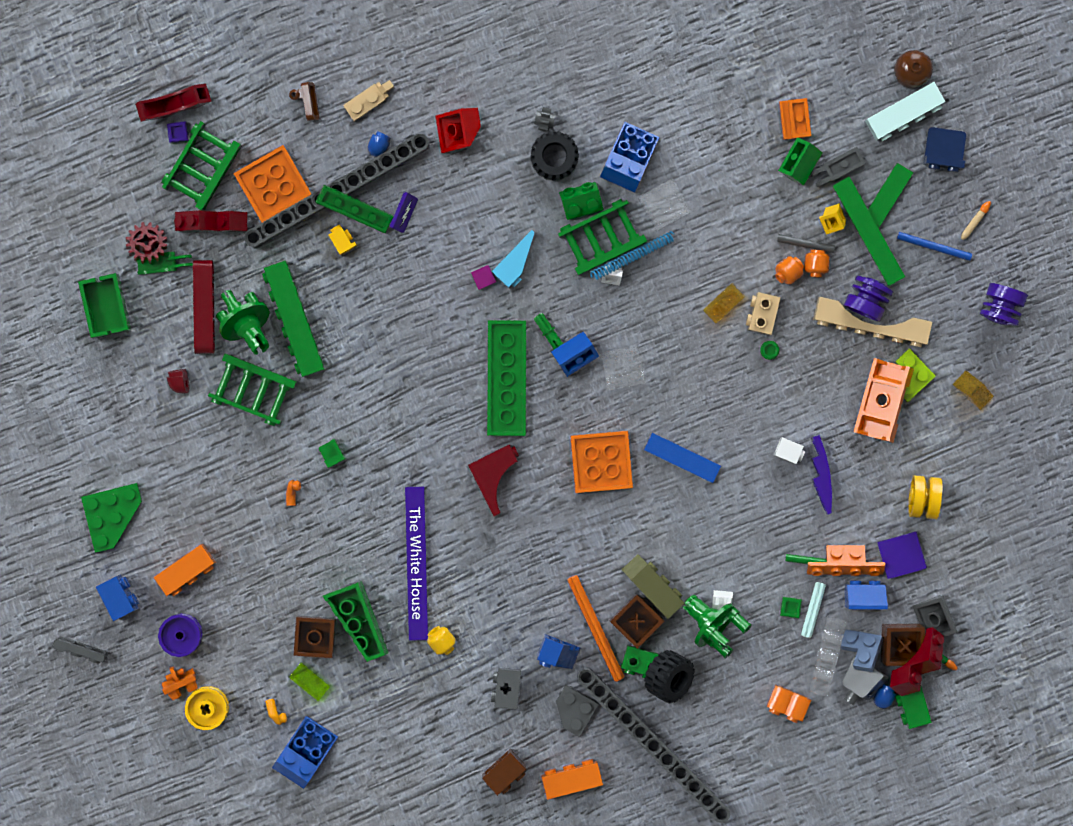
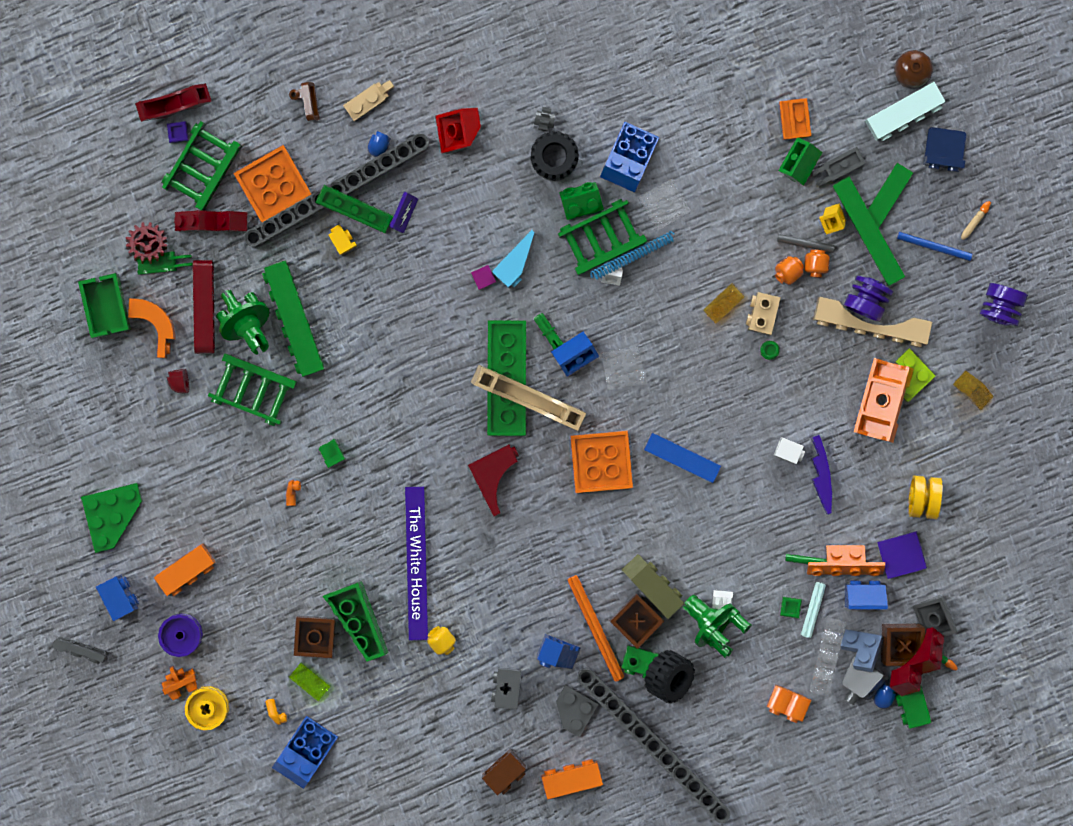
none -> orange arch [128,298,176,358]
none -> tan arch [471,365,586,431]

